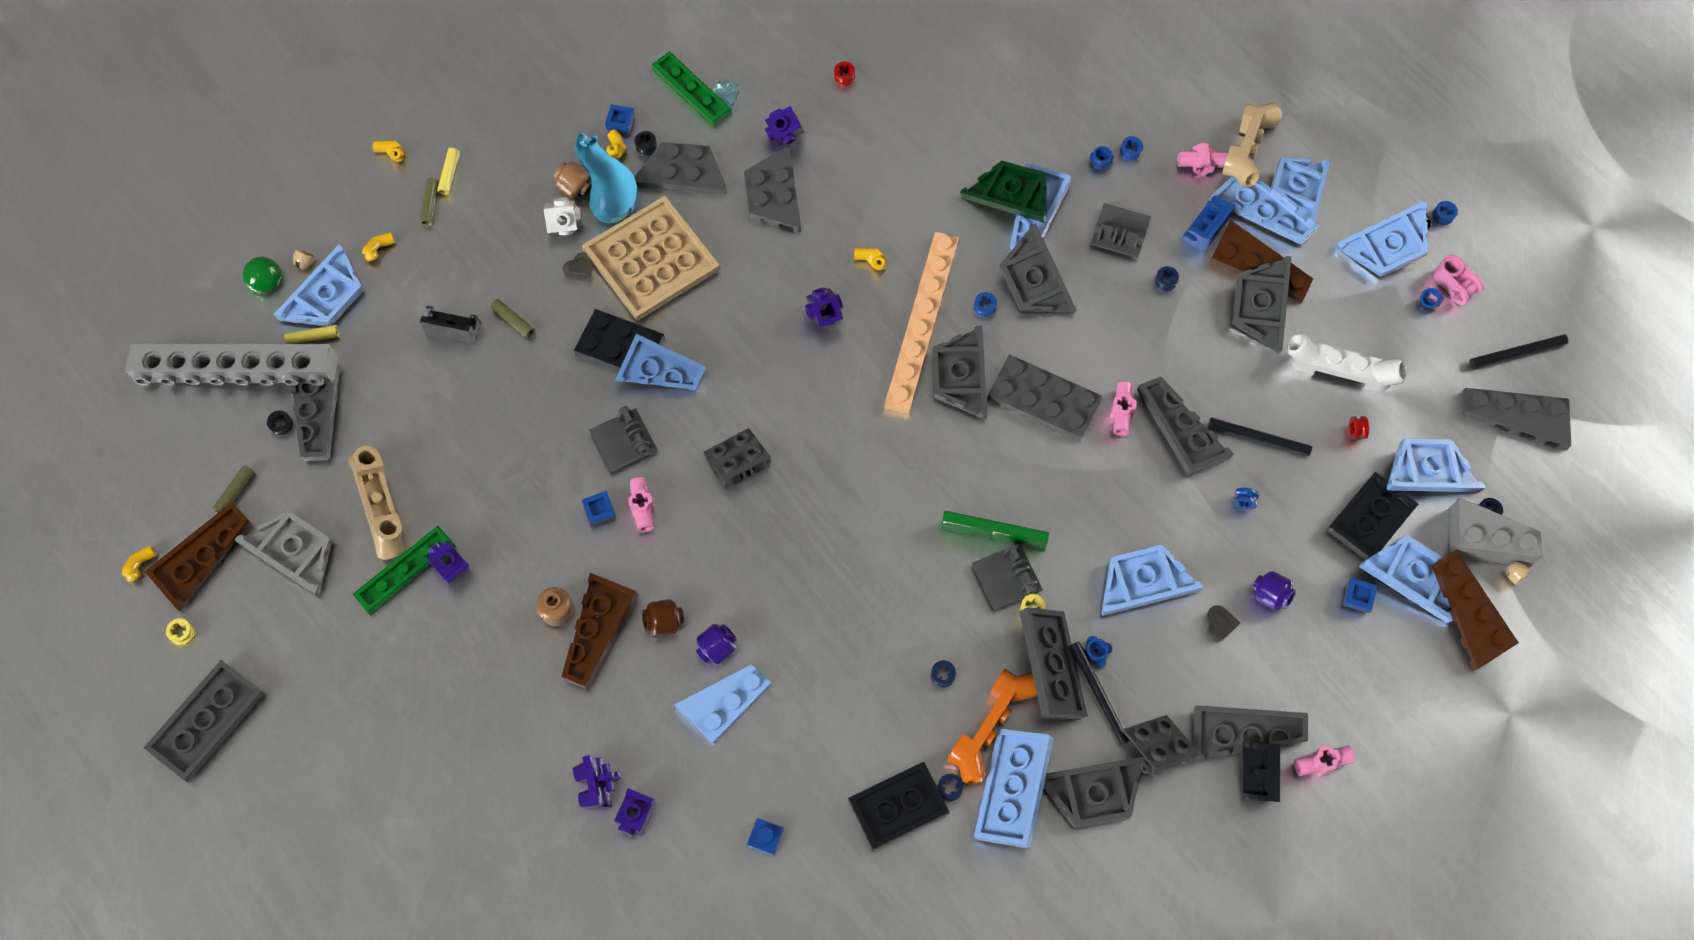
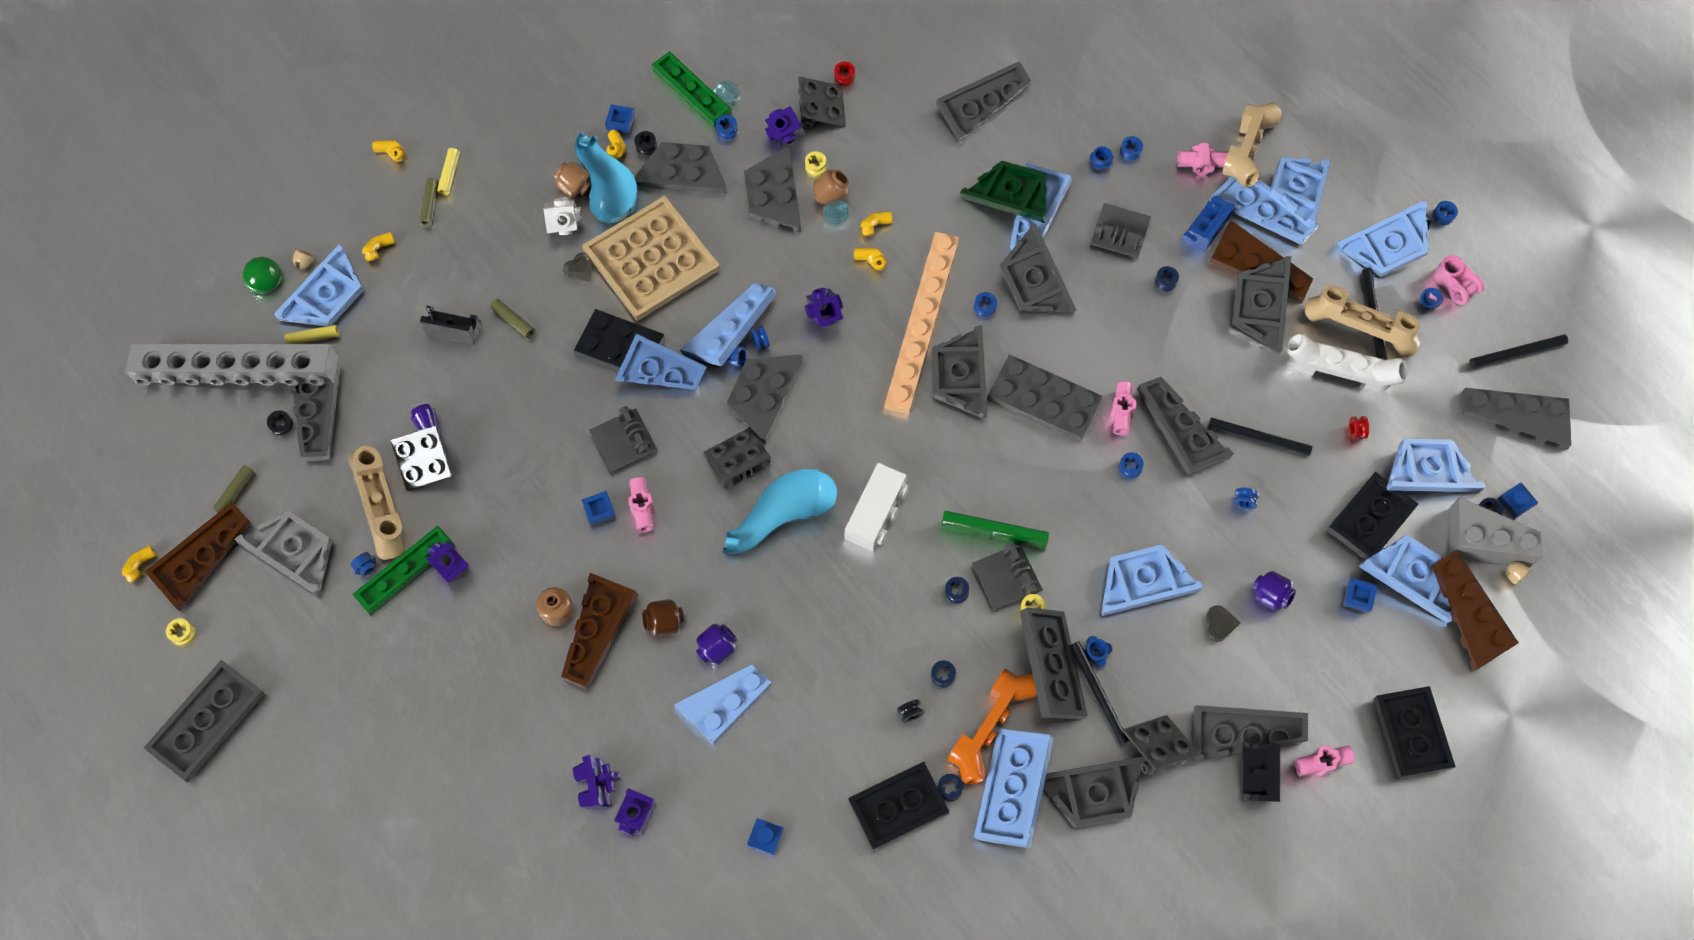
none -> blue plate [351,552,376,577]
none -> hinge [390,425,452,490]
none -> dark purple cone [410,404,442,439]
none -> light blue wing [680,283,777,366]
none -> blue bush [716,115,738,140]
none -> medium azure animal [723,469,837,554]
none -> blue hinge [727,346,748,367]
none -> dark grey wing [727,355,803,444]
none -> blue bush [750,325,770,351]
none -> dark grey hinge [798,76,846,128]
none -> light yellow bush [805,151,827,176]
none -> medium nougat head [813,169,849,206]
none -> clear light blue plate [823,200,848,224]
none -> white brick [844,463,909,551]
none -> yellow arm [860,211,892,236]
none -> black bush [897,699,925,723]
none -> dark grey wing [936,61,1031,142]
none -> dark blue bush [945,577,969,604]
none -> blue bush [1119,452,1144,478]
none -> tan plate [1305,285,1420,357]
none -> black bar [1362,268,1387,360]
none -> black plate [1373,686,1456,779]
none -> blue plate [1498,482,1538,520]

